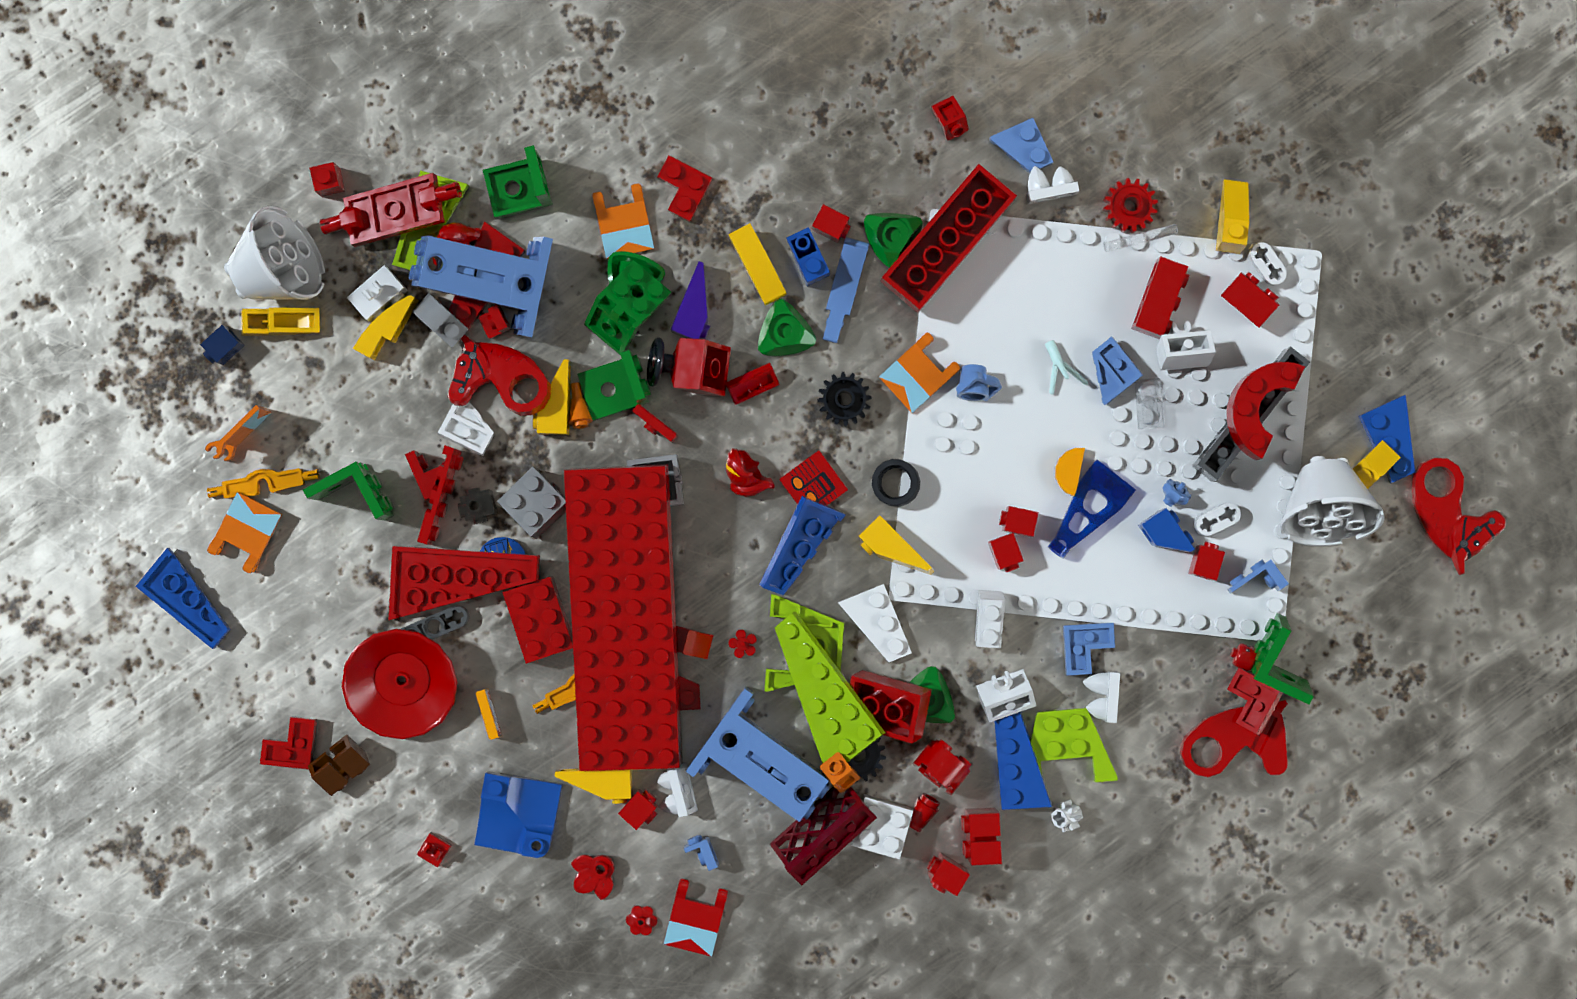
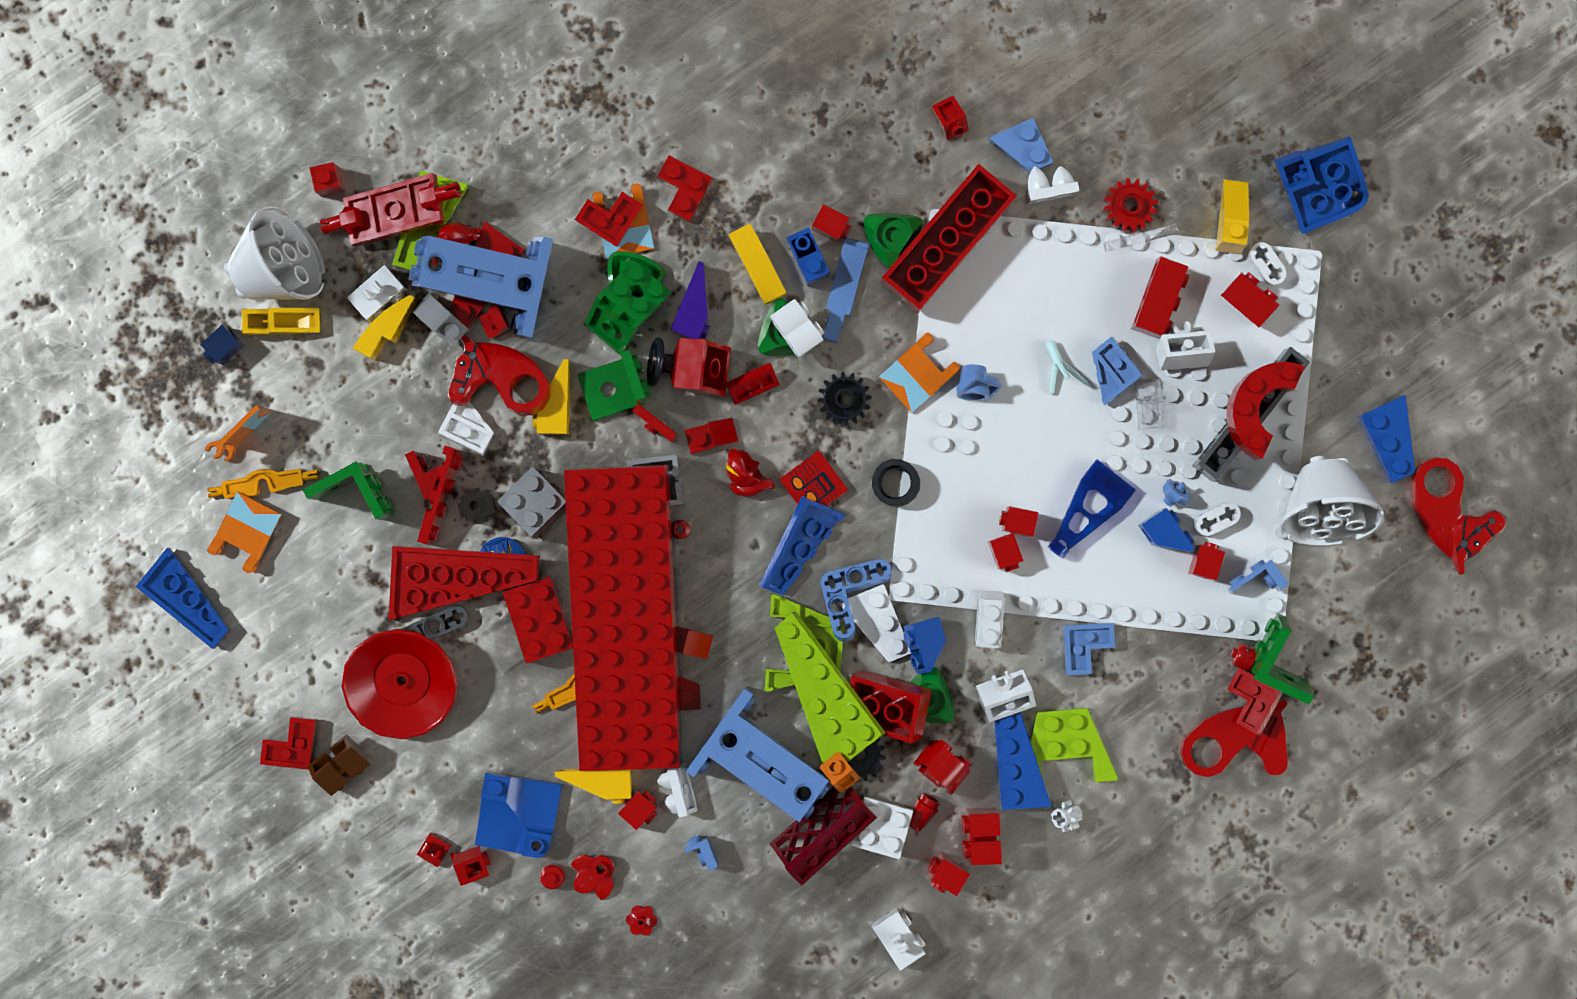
light orange tile [475,688,502,740] -> none
green bracket [483,145,553,219] -> none
orange cone [568,382,593,429] -> none
red flag [663,879,728,957] -> none
red plant [728,629,757,658] -> none
yellow slope [859,515,934,575] -> none
light orange tile [1055,448,1085,497] -> none
white tile [1083,671,1120,723] -> none
yellow slope [1353,440,1401,489] -> none
none -> red brick [450,846,491,886]
none -> red piece [540,863,566,890]
none -> red plate [575,192,643,247]
none -> red hose [671,520,691,540]
none -> red slope [684,418,739,454]
none -> white brick [770,299,824,359]
none -> medium blue beam [821,559,891,642]
none -> white brick [872,908,926,971]
none -> blue slope [903,617,946,674]
none -> blue slope [1274,136,1369,234]

